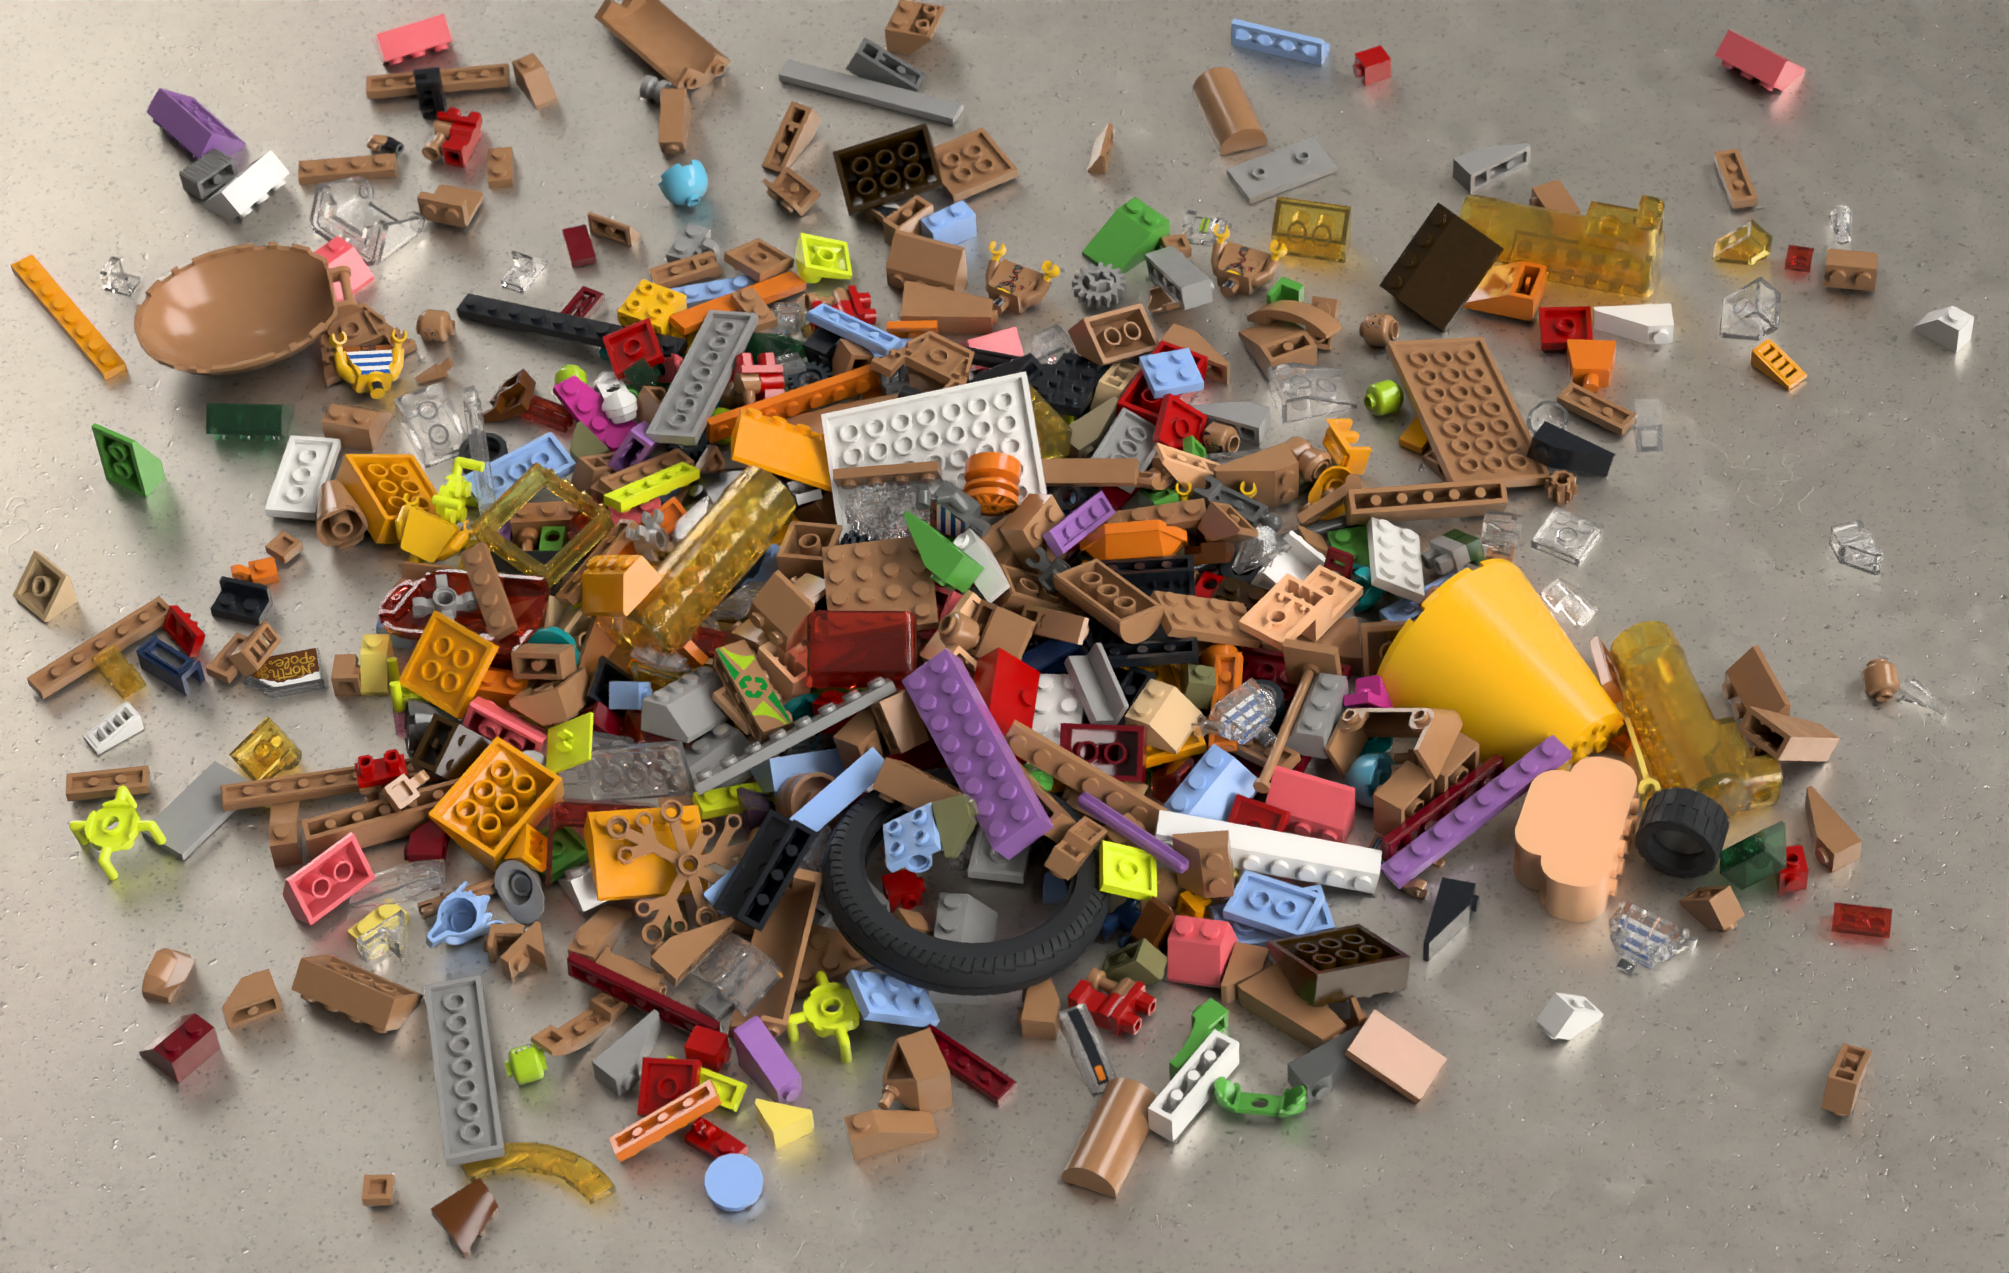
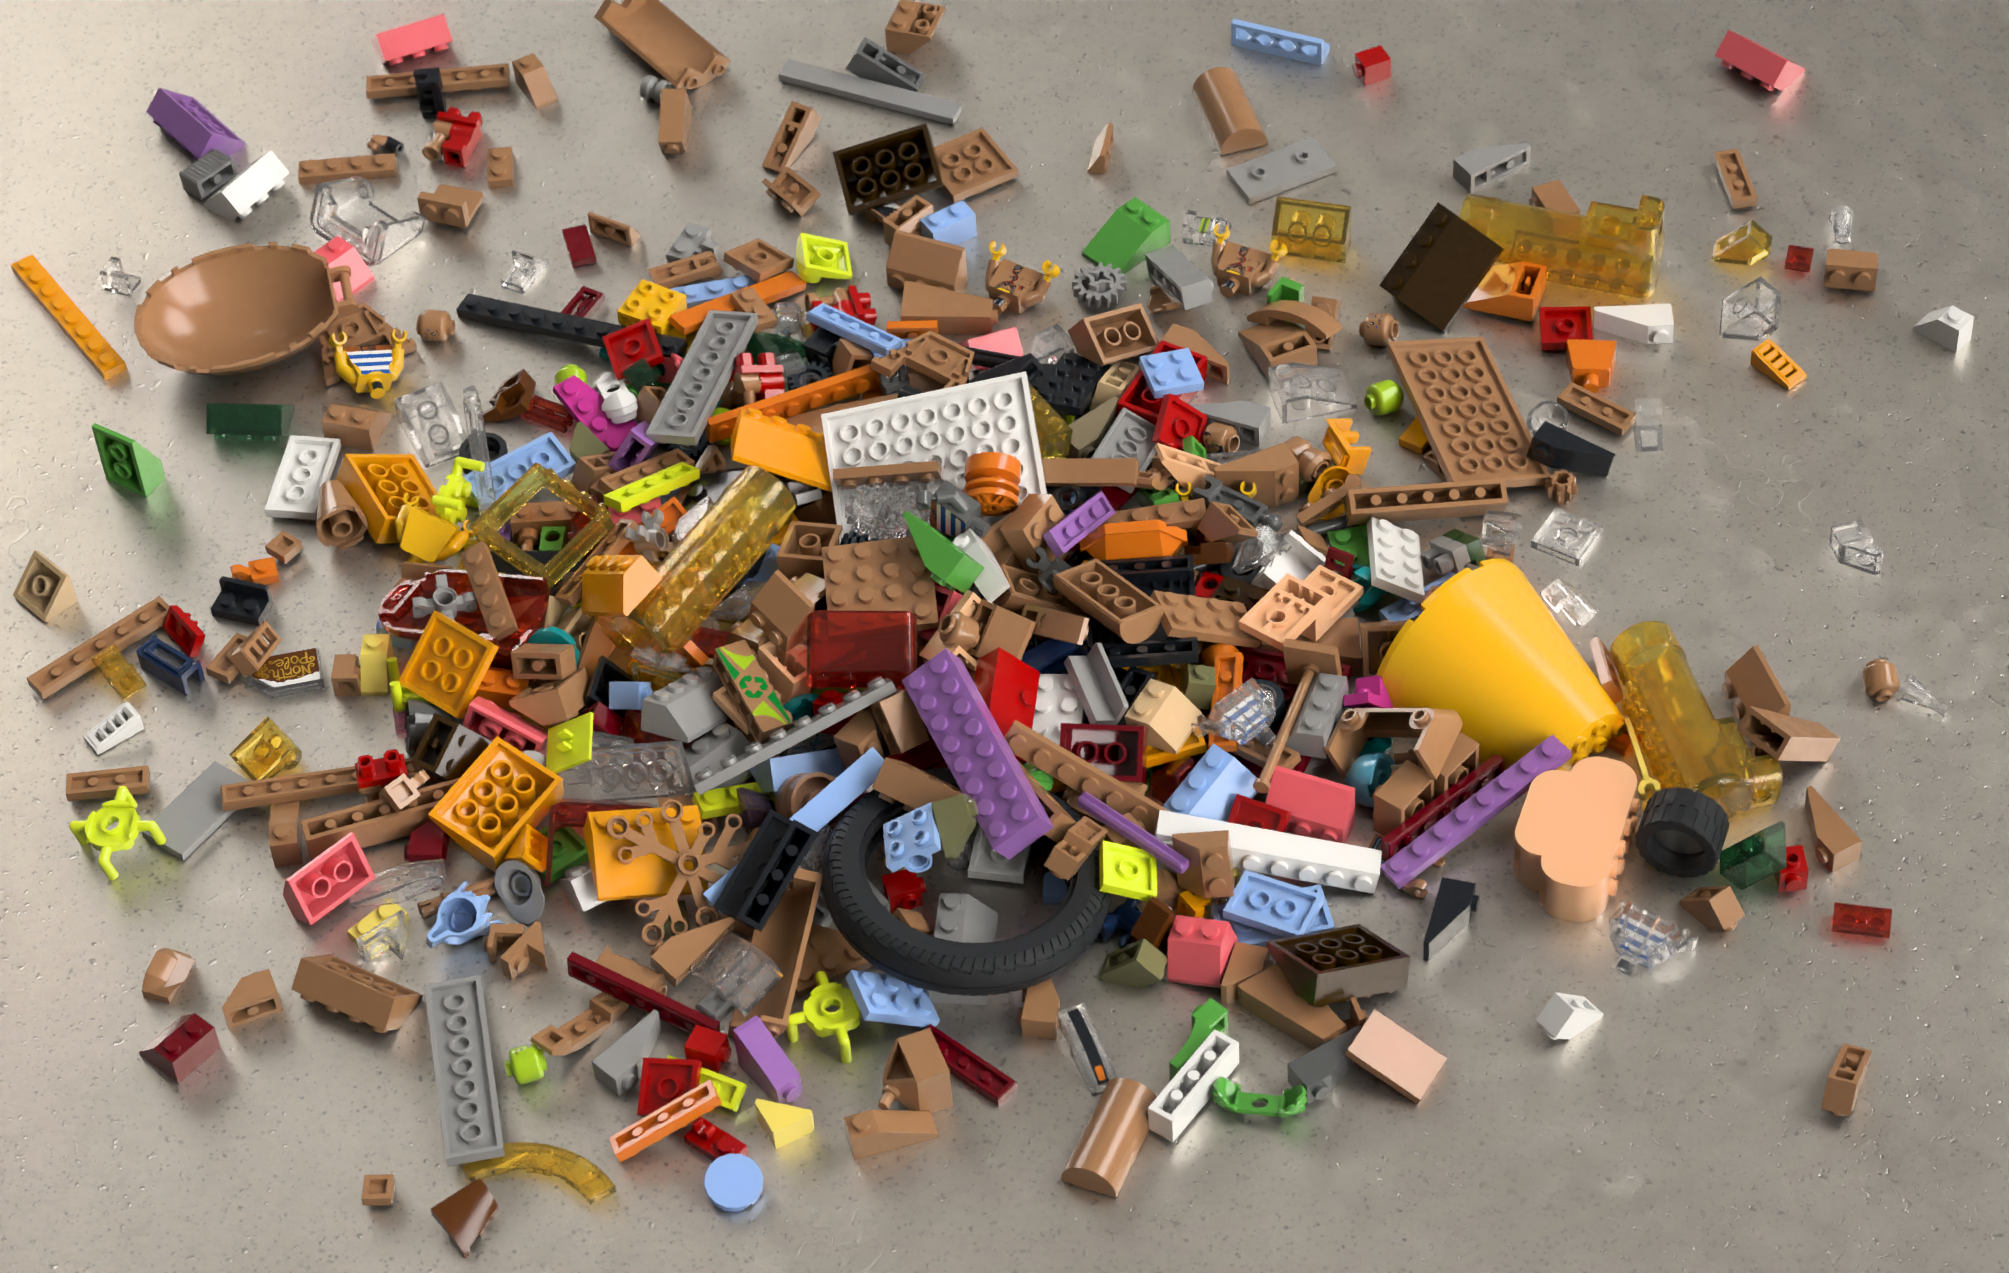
medium nougat bar [415,358,455,384] -> none
medium nougat slope [567,904,632,962] -> none
medium azure cylinder [658,160,708,206] -> none
red hips [1067,967,1157,1037] -> none
medium nougat plate [1160,234,1192,257] -> none

